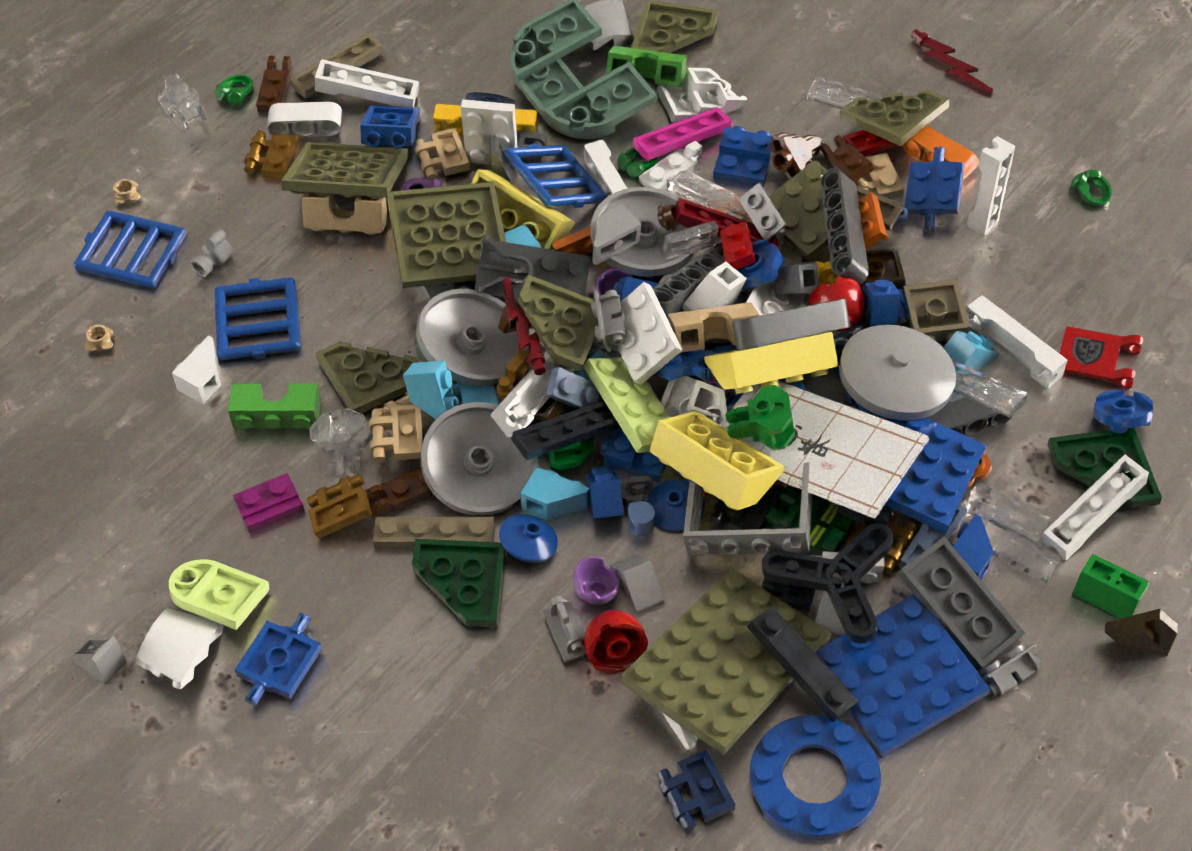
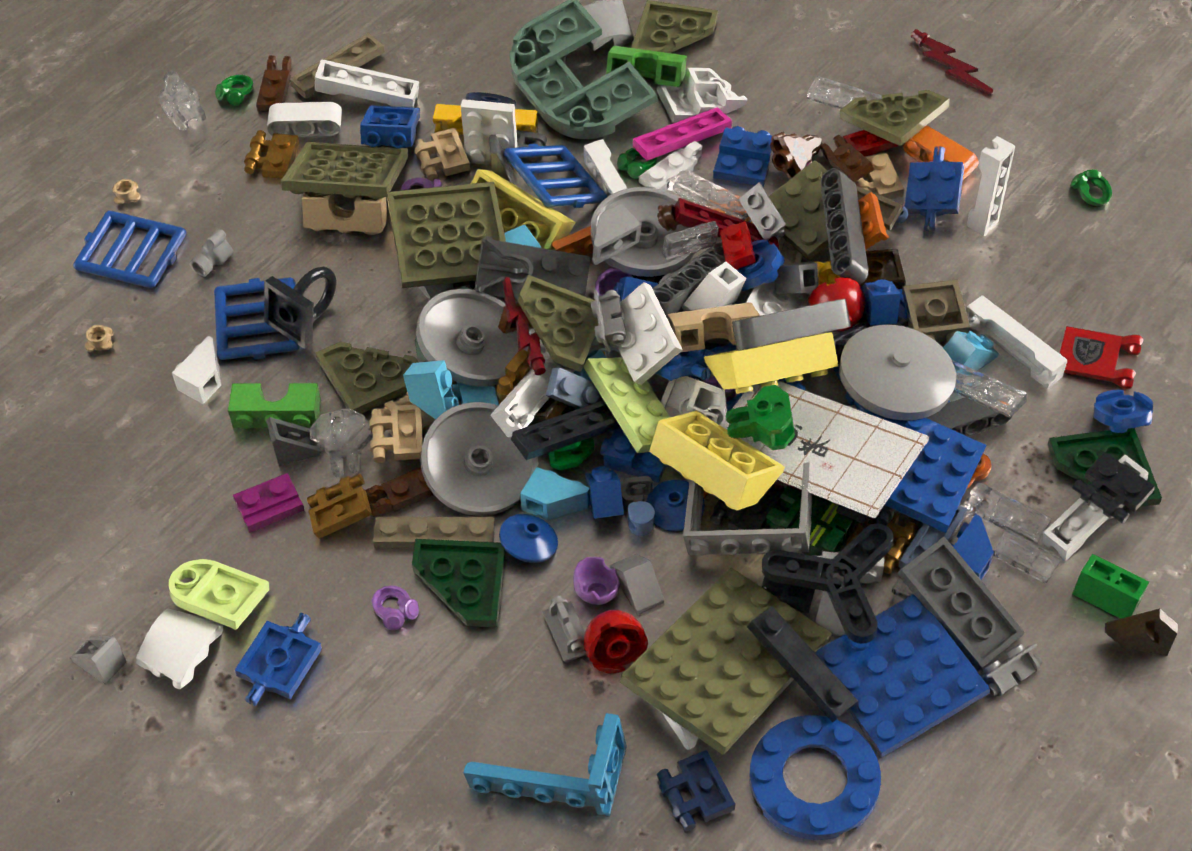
none -> black tile [264,267,336,349]
none -> dark grey slope [266,417,322,466]
none -> medium lavender piece [372,586,419,630]
none -> dark azure bracket [463,713,627,816]
none -> black plate [1072,452,1155,524]

